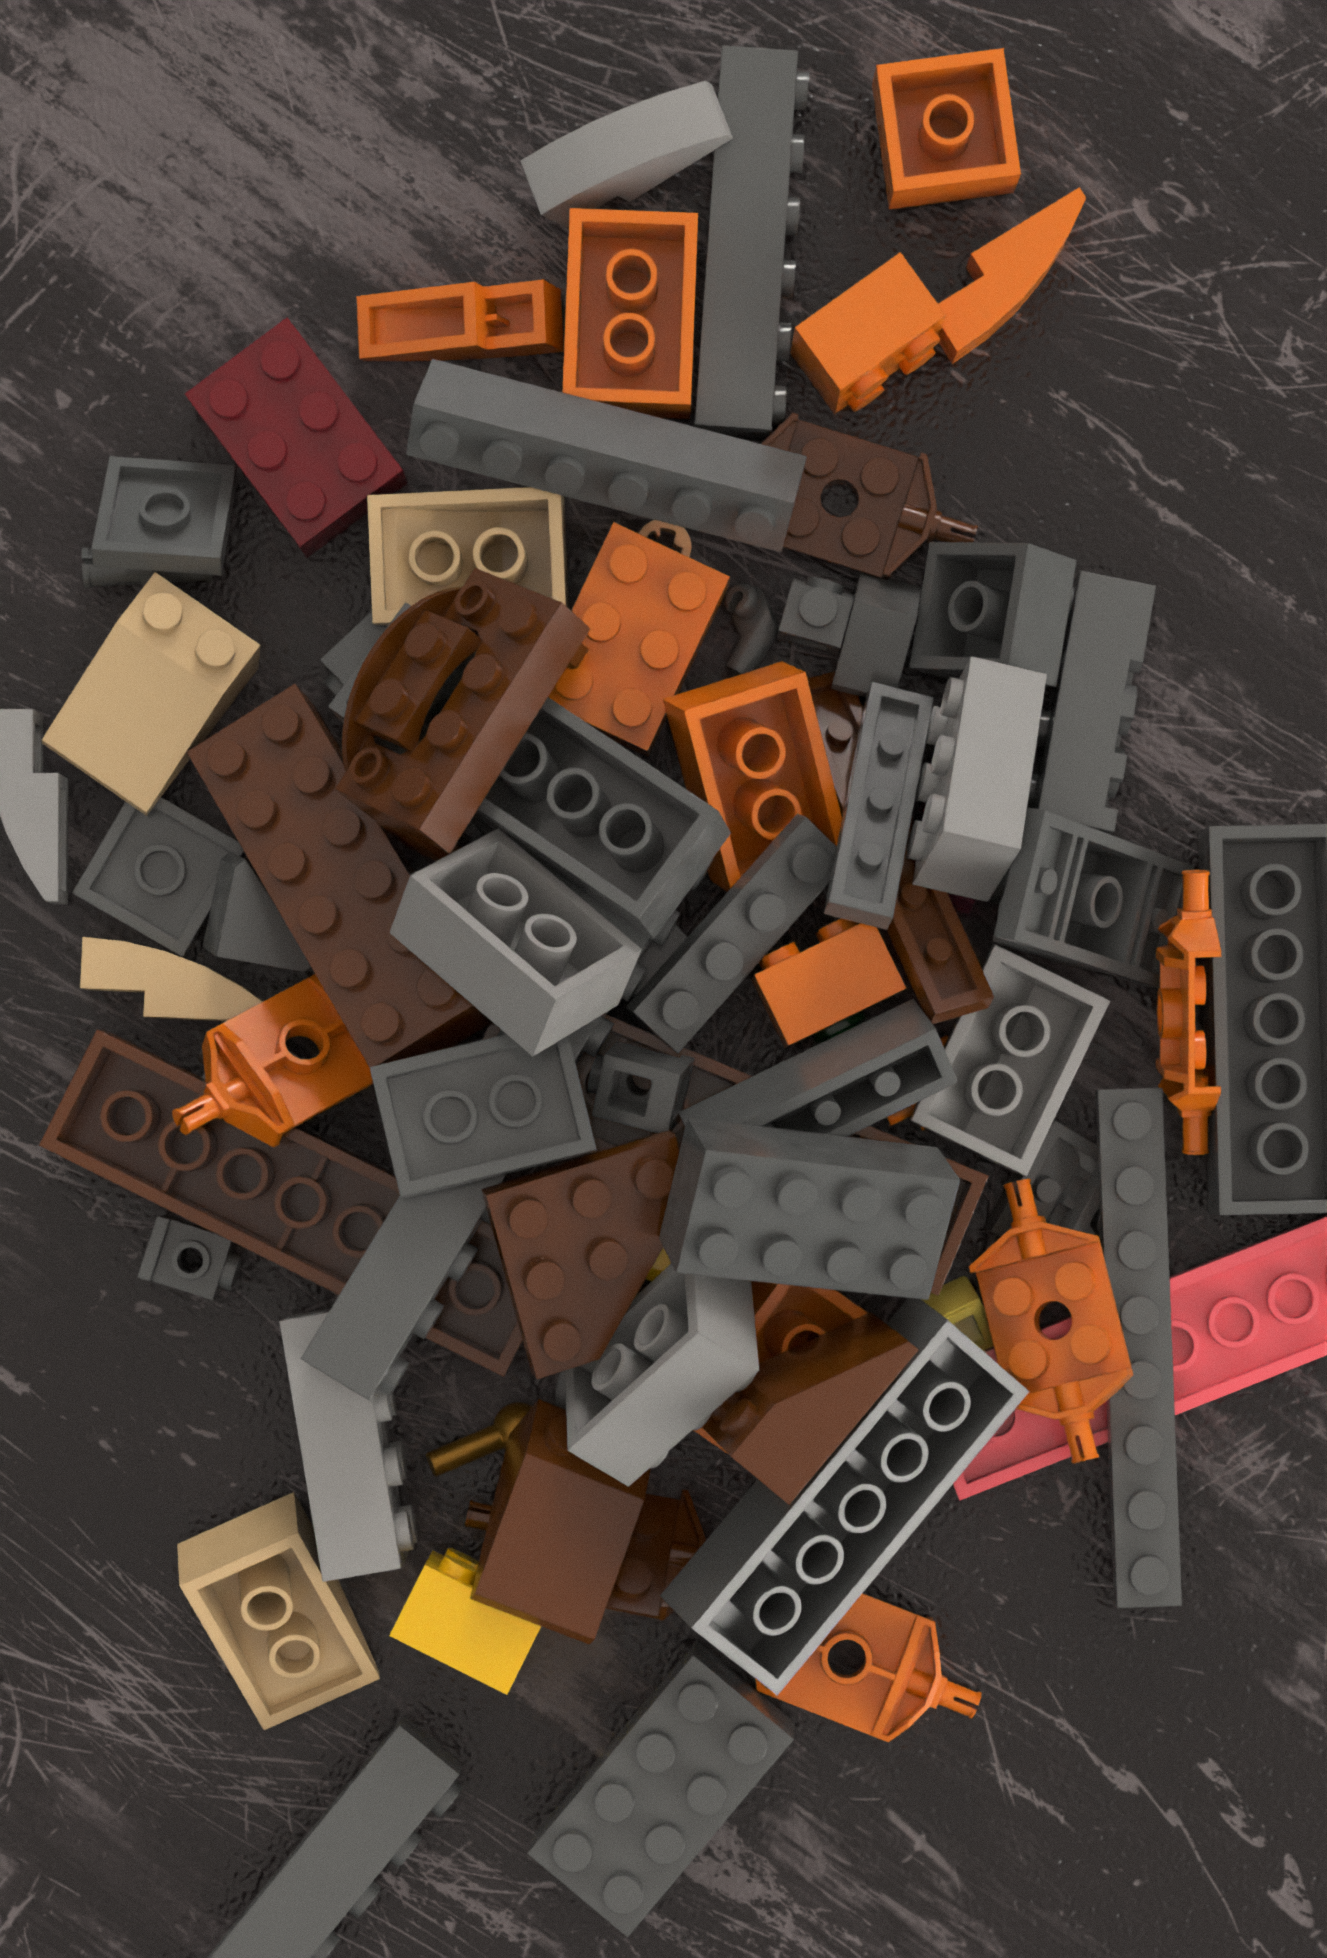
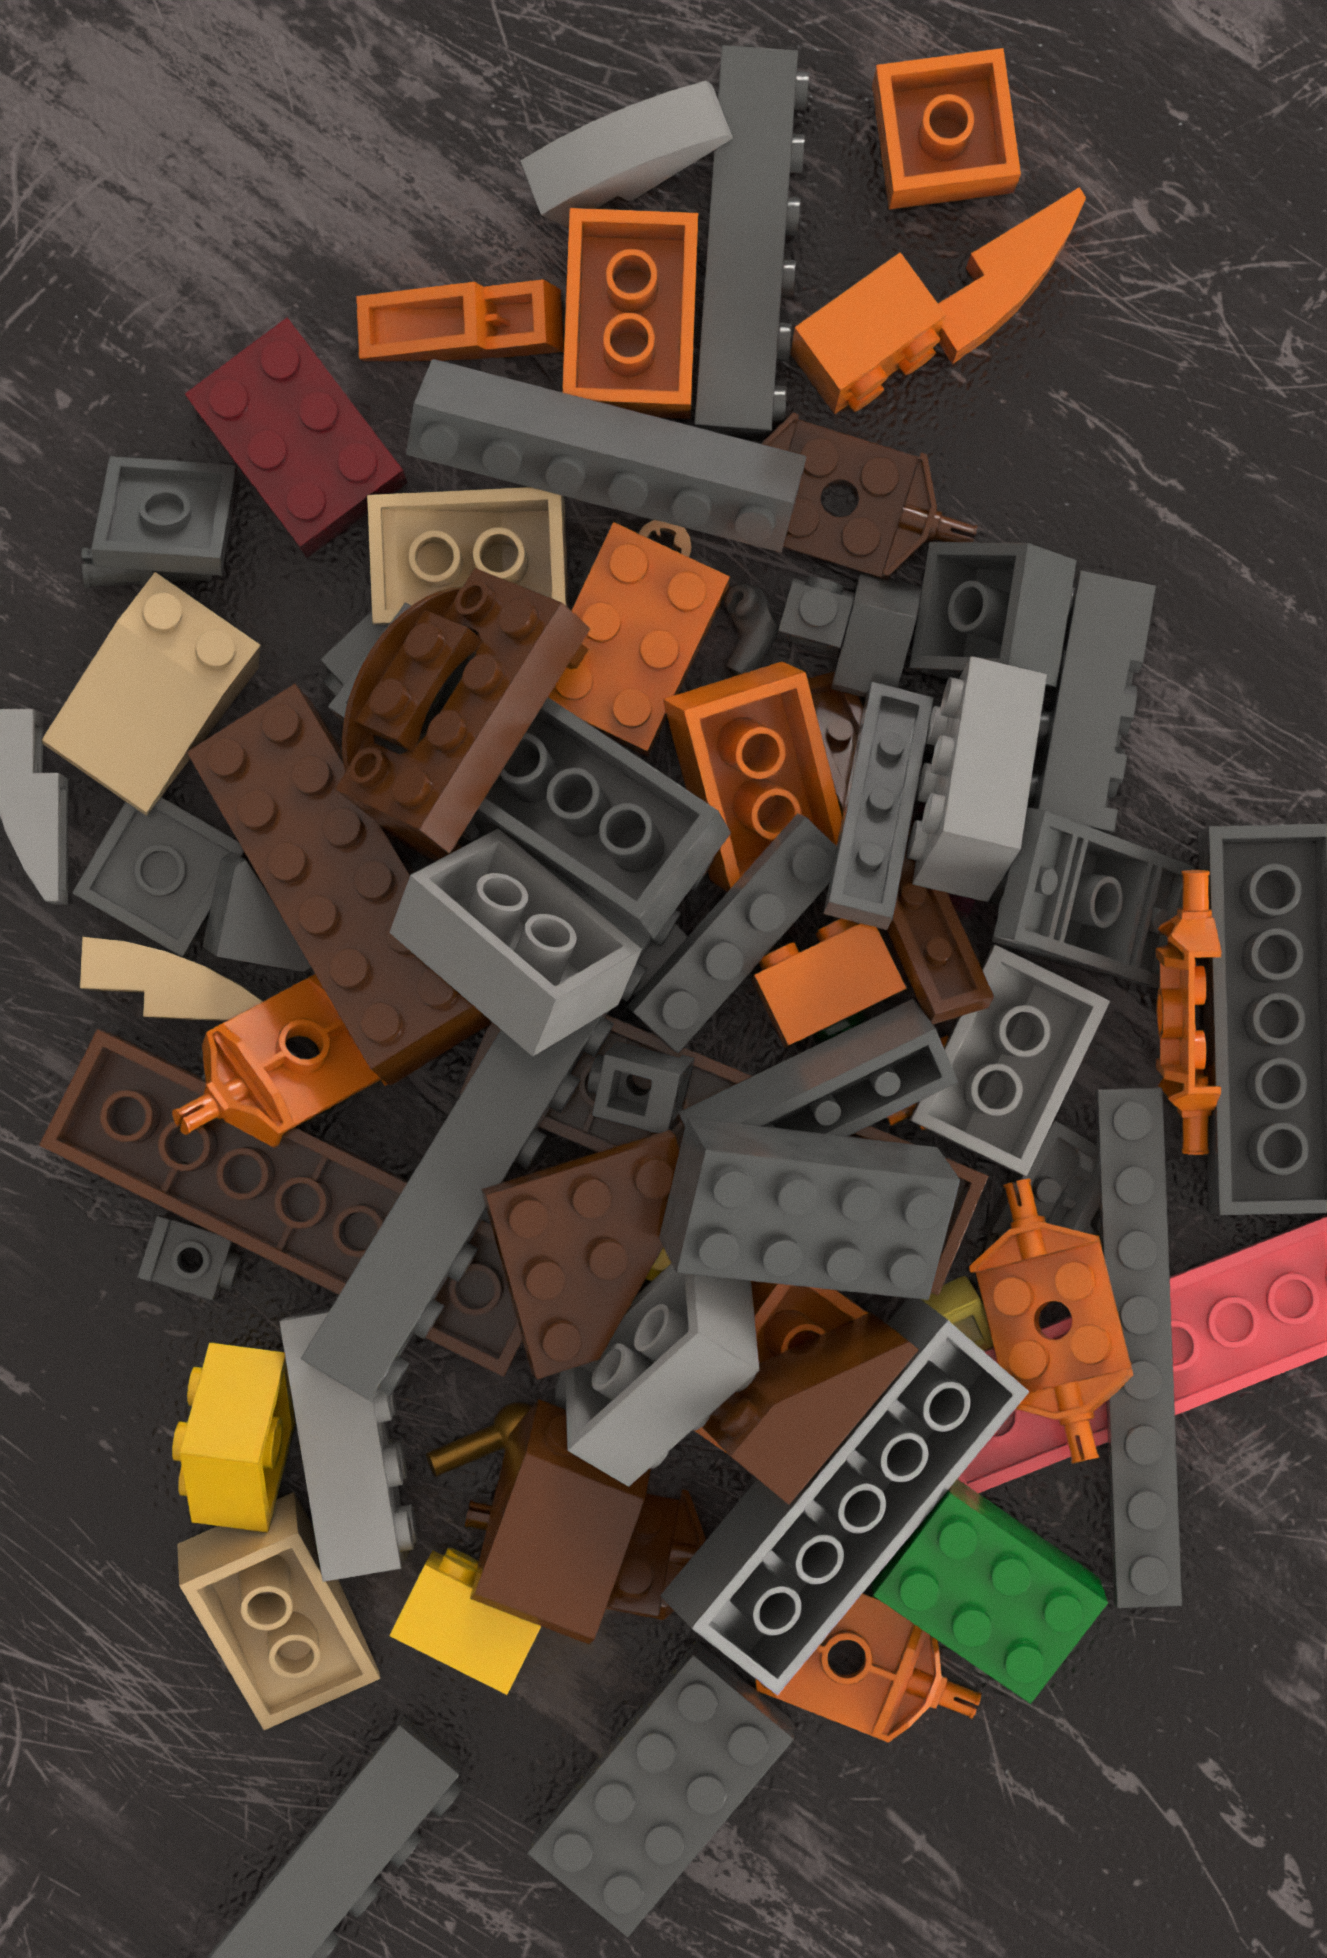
dark grey plate [370,1034,597,1199] -> none
none -> yellow brick [172,1343,295,1533]
none -> green brick [871,1479,1108,1704]

